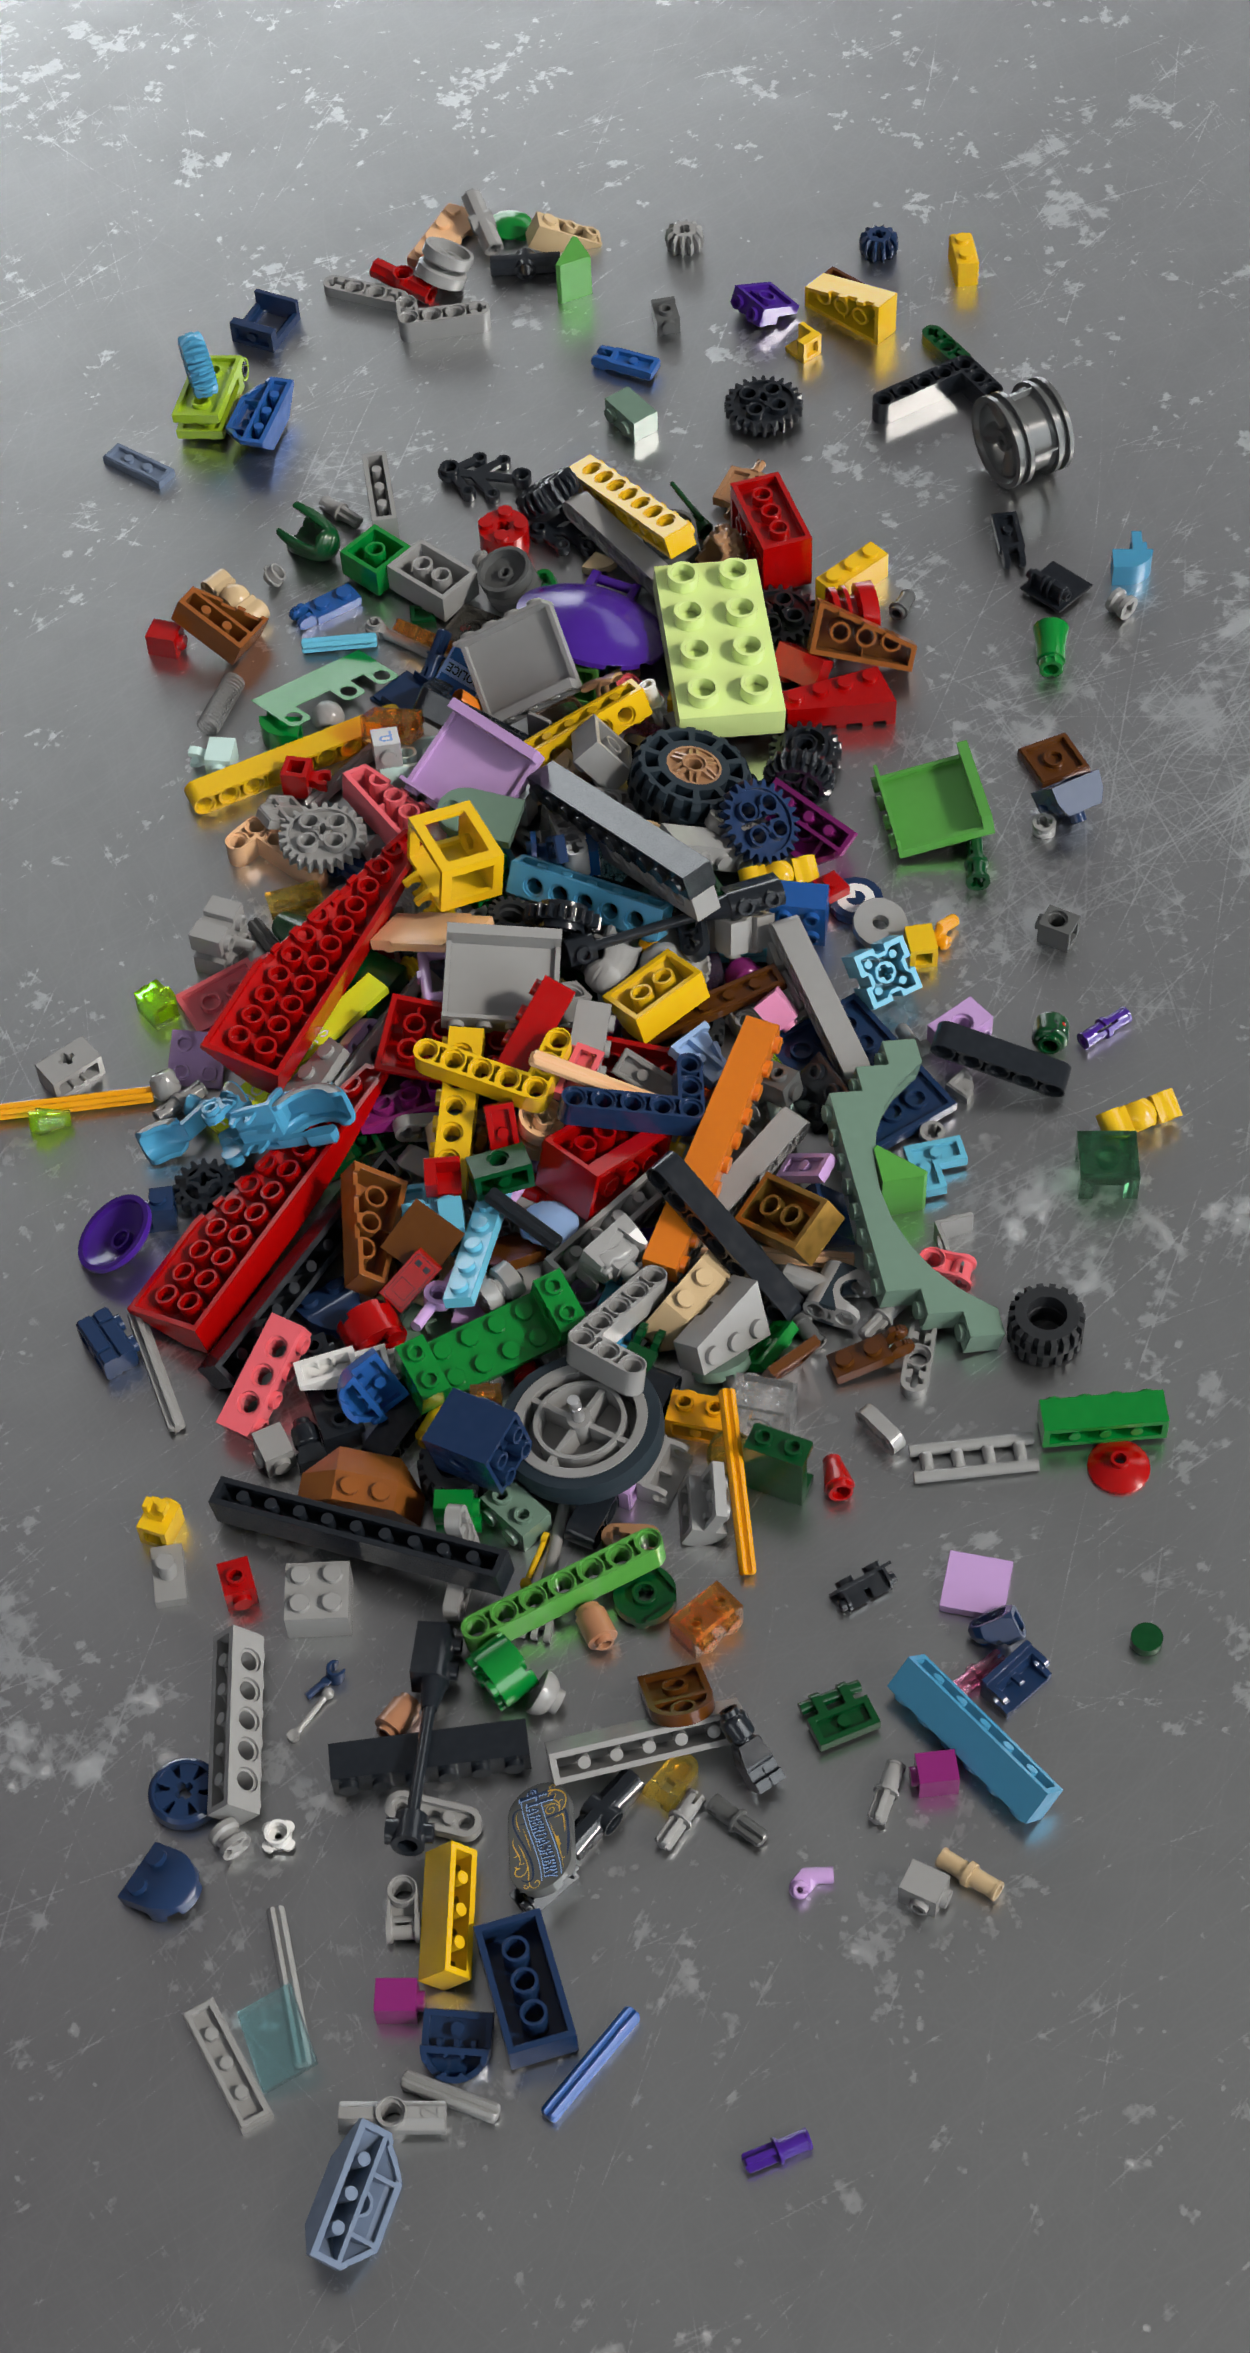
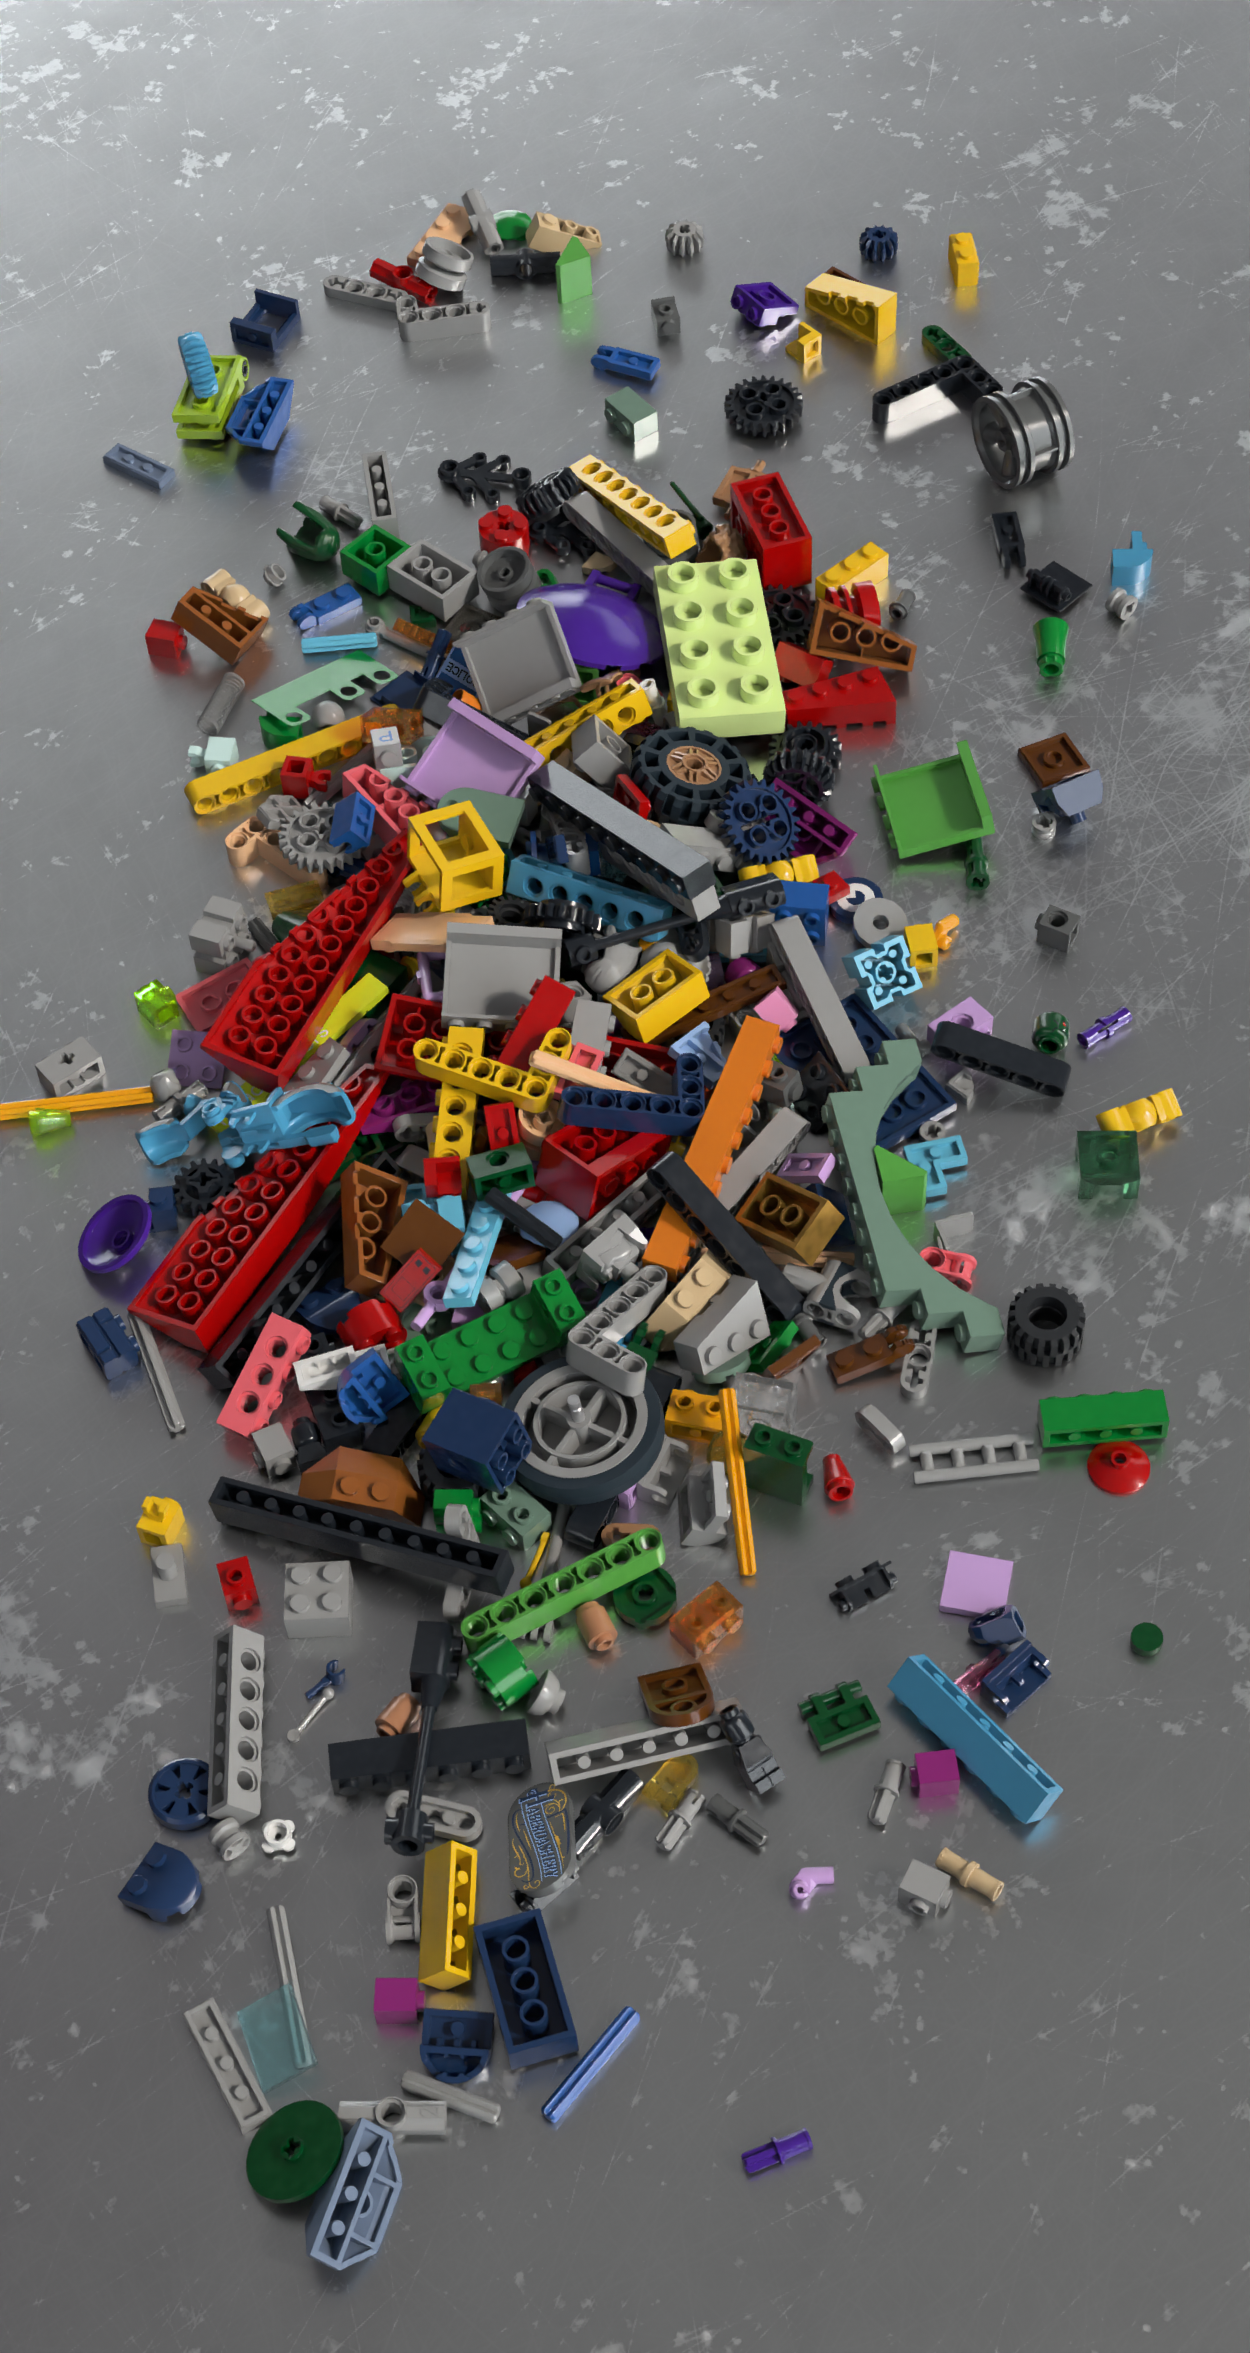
none -> dark green piece [246,2100,344,2203]
none -> blue hinge [329,791,376,854]
none -> red plate [613,774,651,820]

